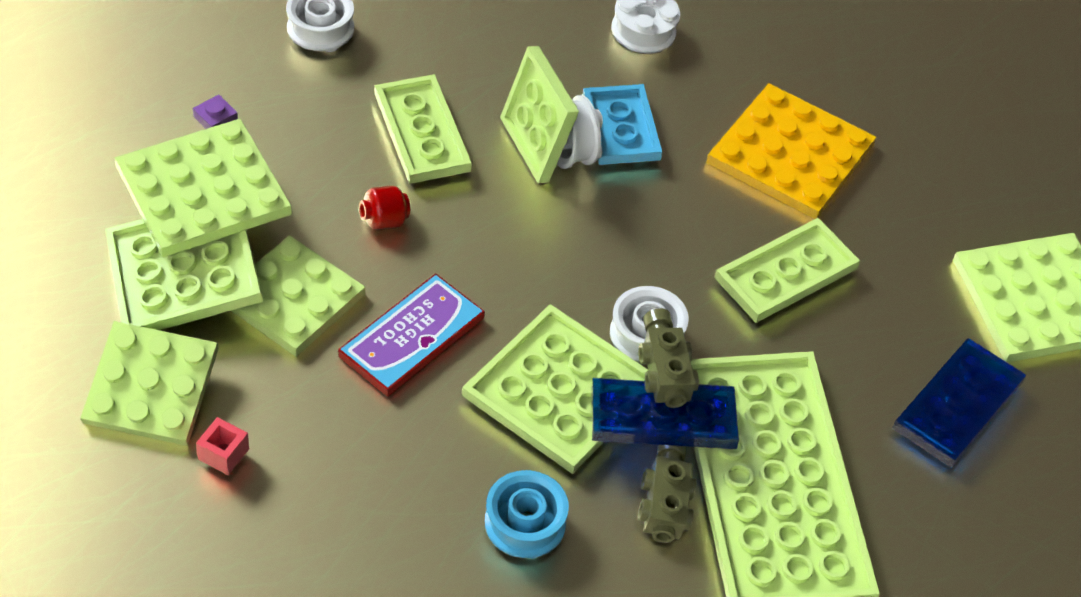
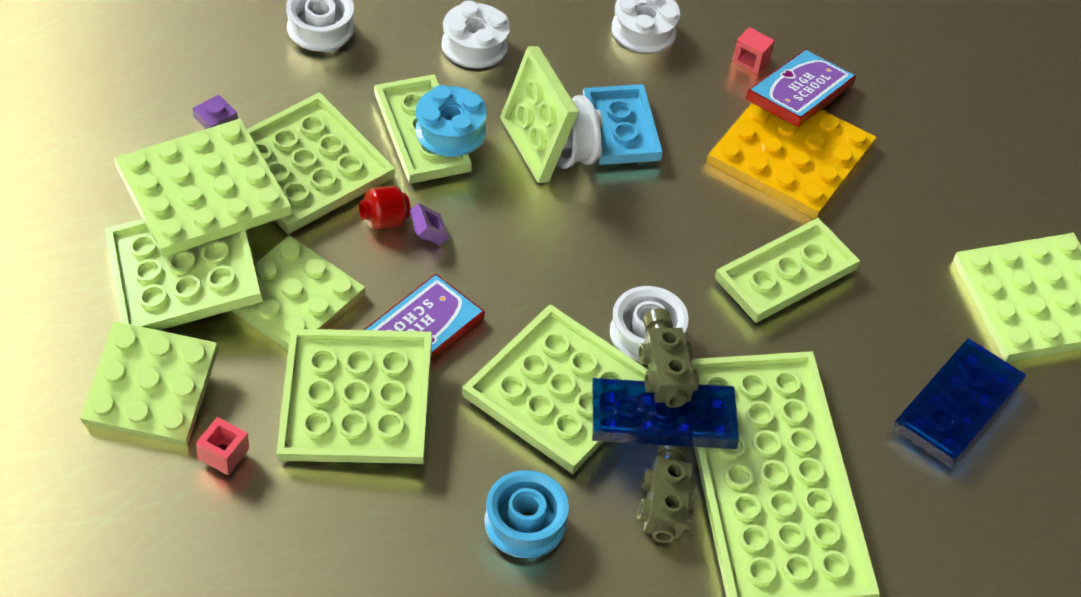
none -> yellowish green plate [247,92,395,235]
none -> yellowish green plate [276,329,432,464]
none -> medium lavender plate [410,203,449,246]
none -> medium azure wheel [416,85,487,157]
none -> white wheel [442,1,510,69]
none -> coral plate [732,27,775,75]
none -> tile [745,49,856,127]

